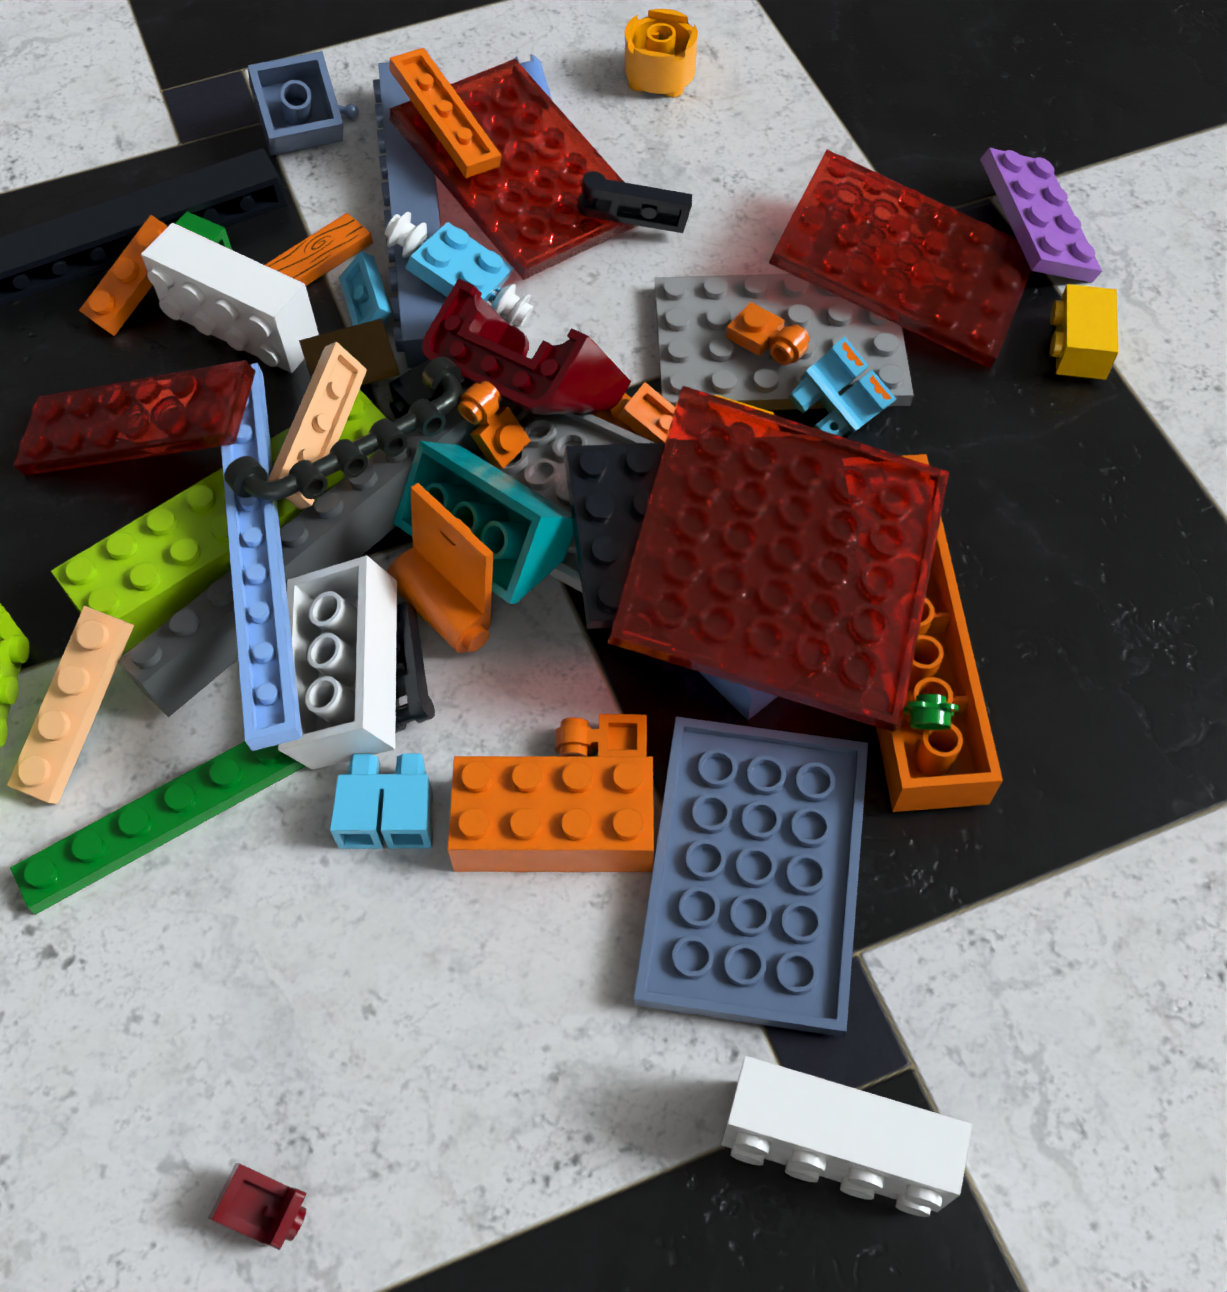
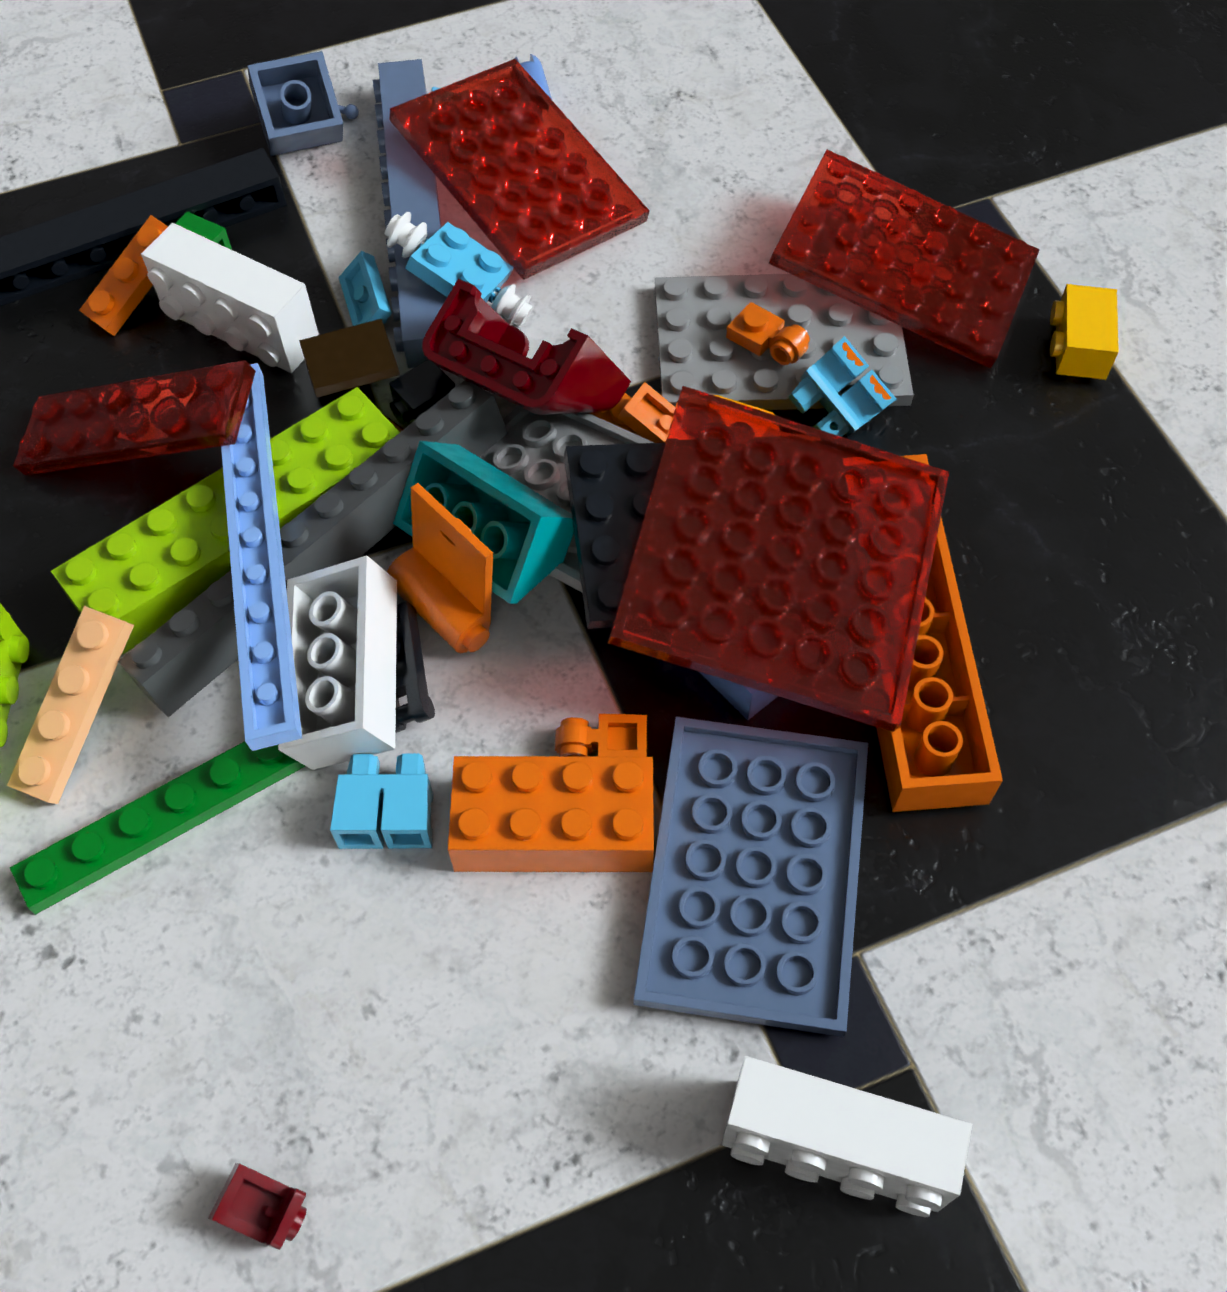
pearl dark grey bar [224,357,462,501] -> none
orange tile [265,213,373,286] -> none
light nougat plate [267,342,367,510] -> none
orange plate [389,48,502,178] -> none
orange plate [458,381,531,469] -> none
black plate [577,171,692,233] -> none
light orange brick [625,9,698,97] -> none
green plate [904,694,959,730] -> none
medium lavender plate [980,147,1102,283] -> none

